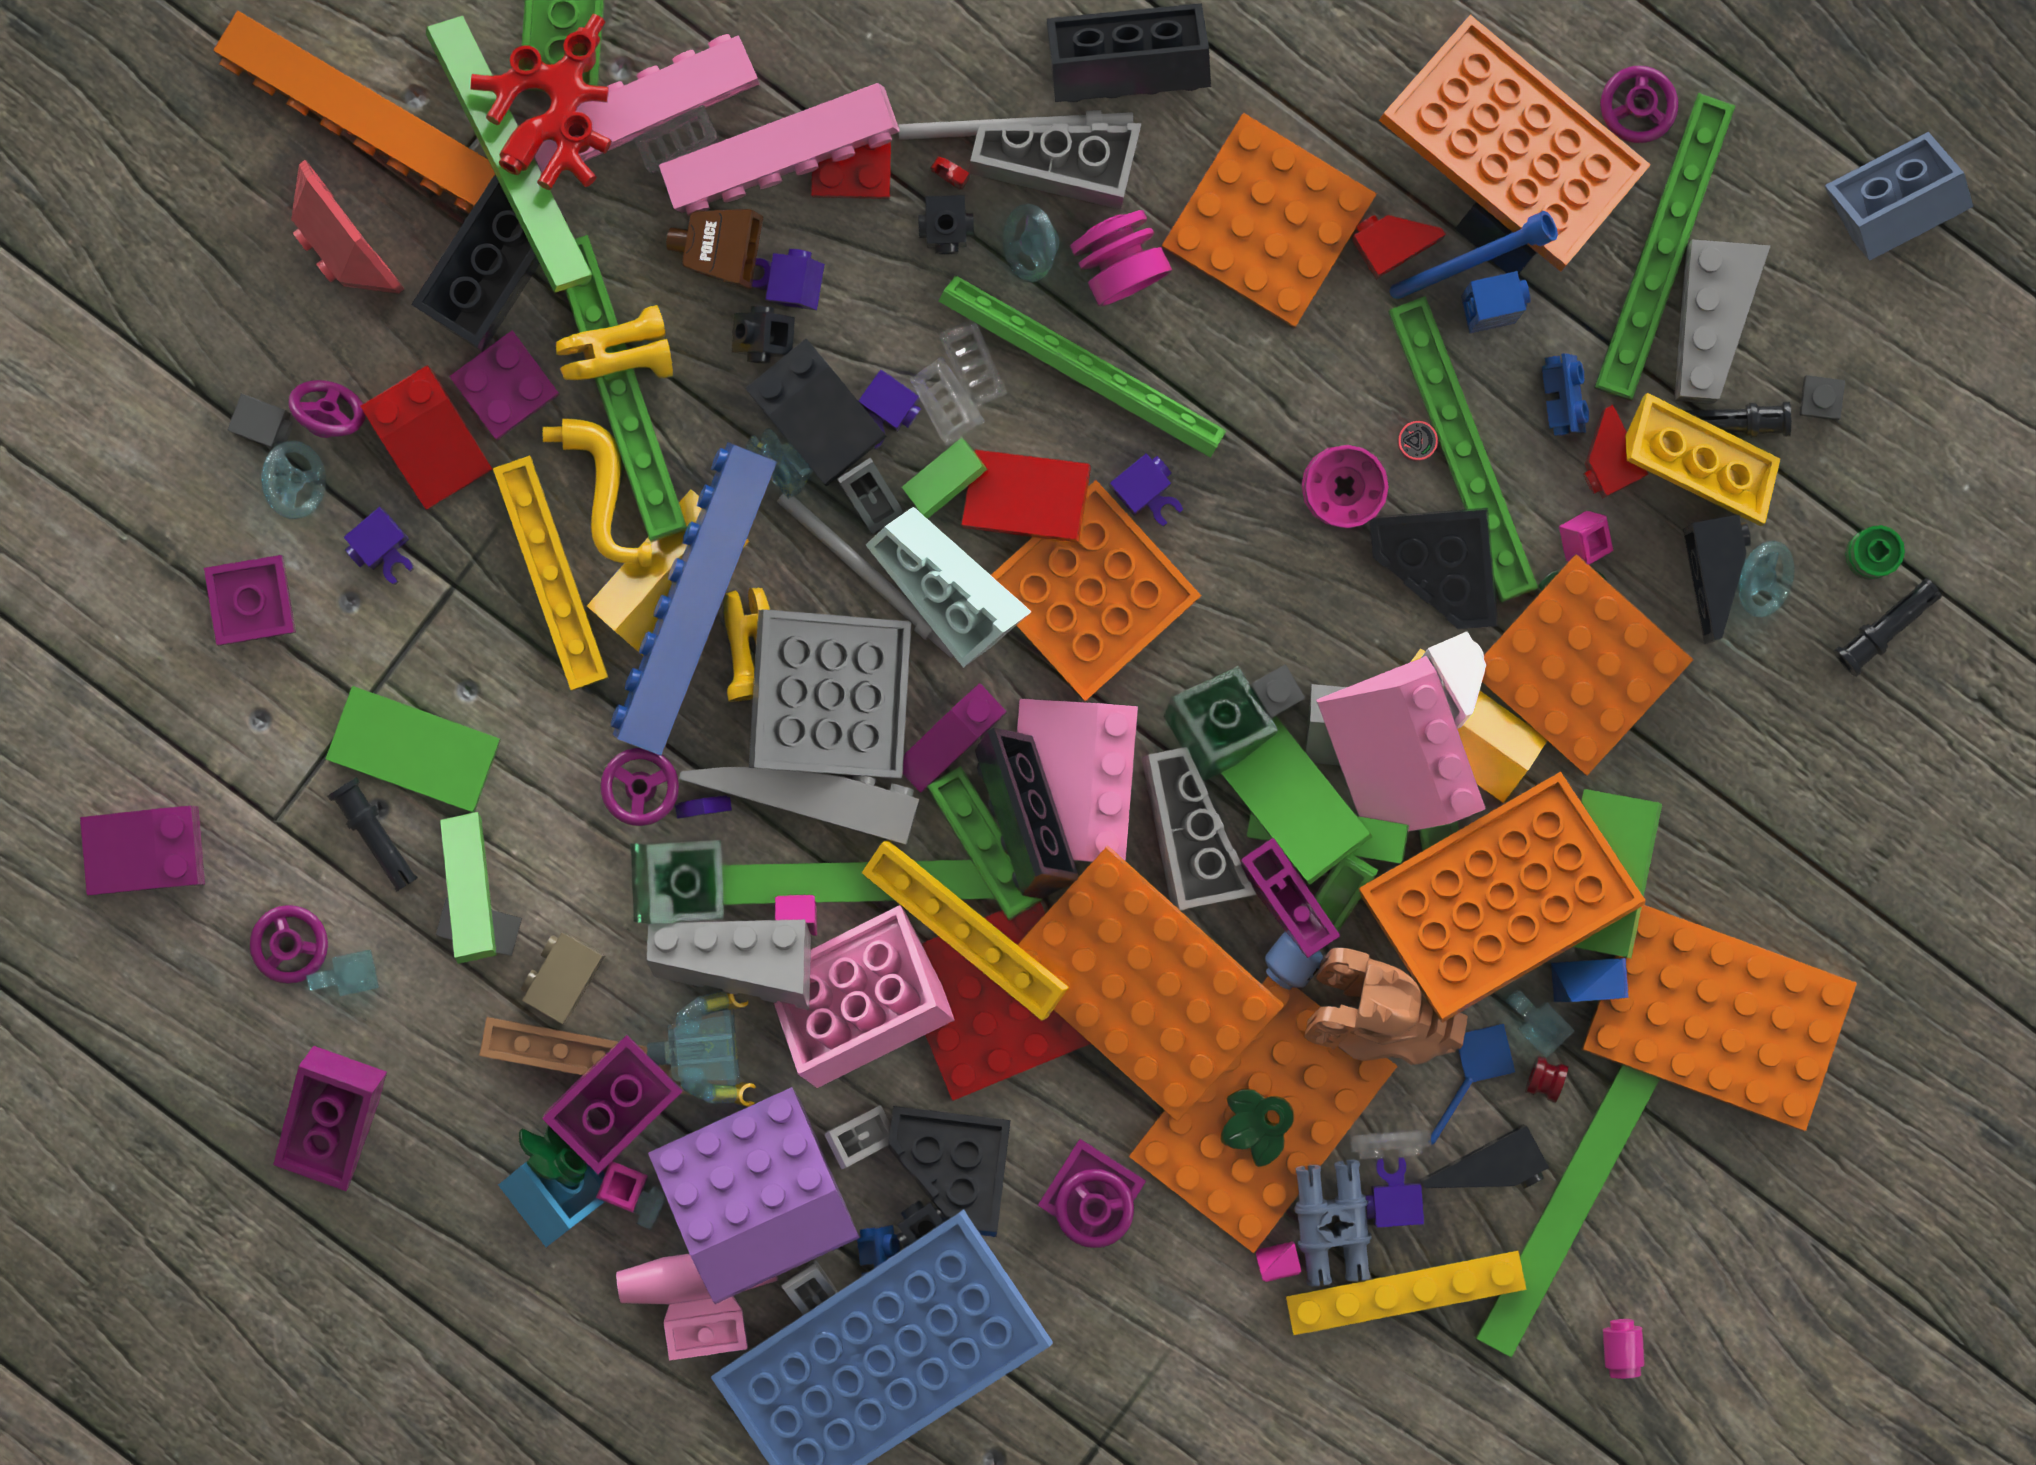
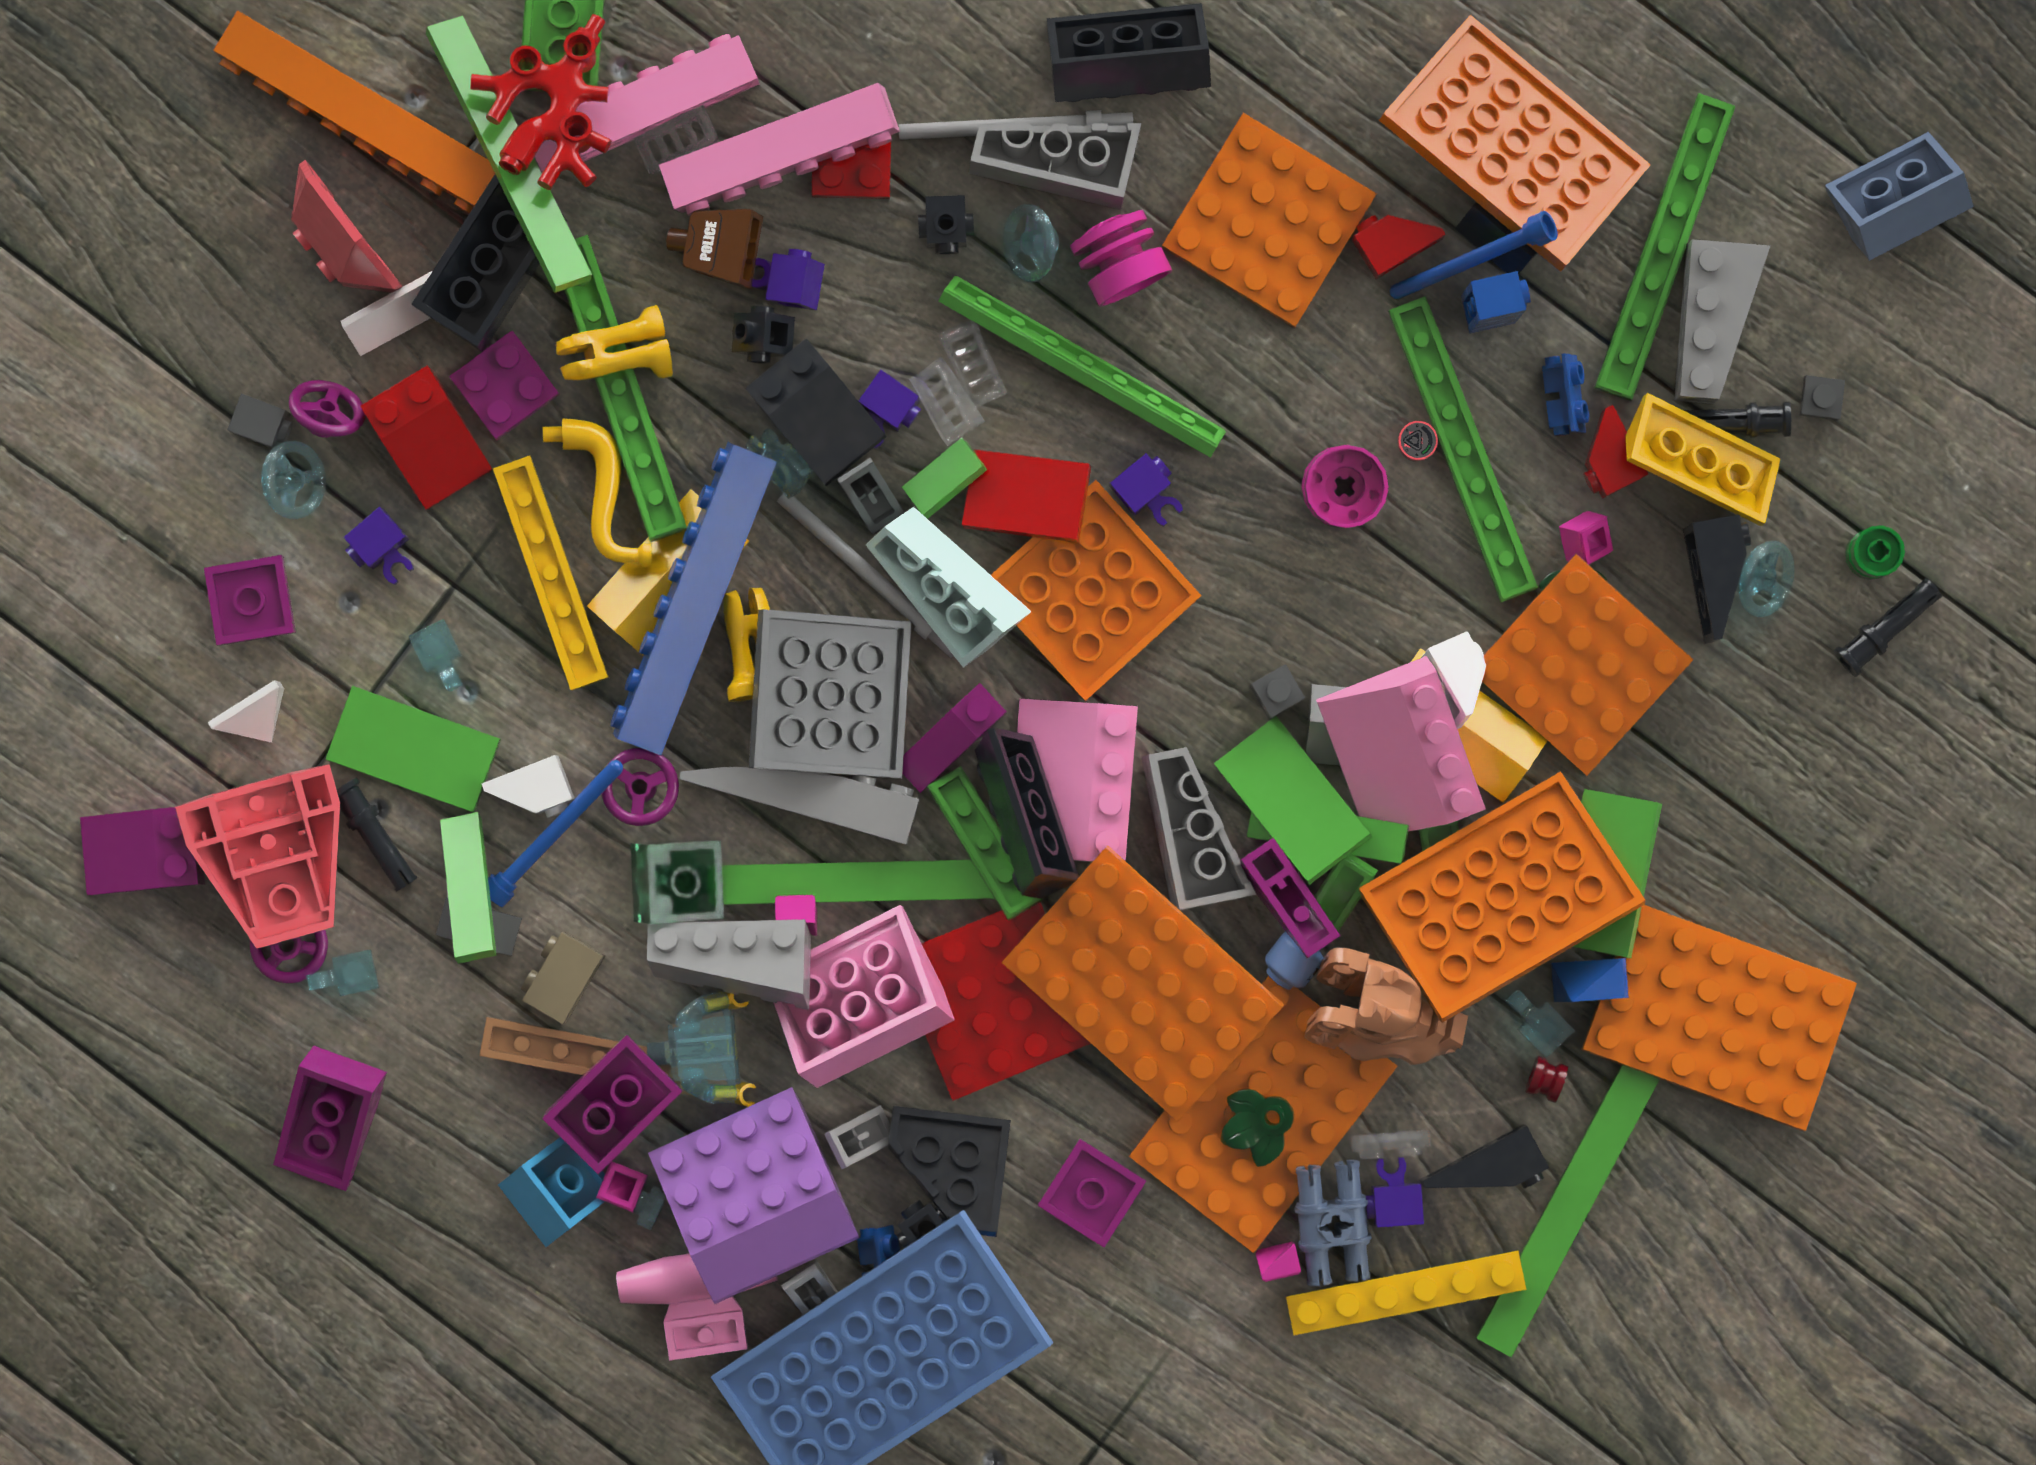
dark green plate [519,1125,587,1186] -> none
dark purple tile [675,795,732,819] -> none
yellow plate [862,840,1069,1020] -> none
red tile [930,156,970,190] -> none
magenta piece [1055,1169,1134,1248] -> none
clear green slope [1163,666,1278,781] -> none
black plate [1369,508,1498,629] -> none
blue piece [1428,1024,1515,1145] -> none
magenta piece [1600,66,1678,143] -> none
dark pink brick [1603,1319,1645,1379] -> none
none -> coral wedge [175,764,340,948]
none -> white slope [208,680,284,742]
none -> white tile [340,271,432,356]
none -> clear light blue plate [408,619,463,692]
none -> white slope [482,755,575,818]
none -> blue piece [488,760,623,907]

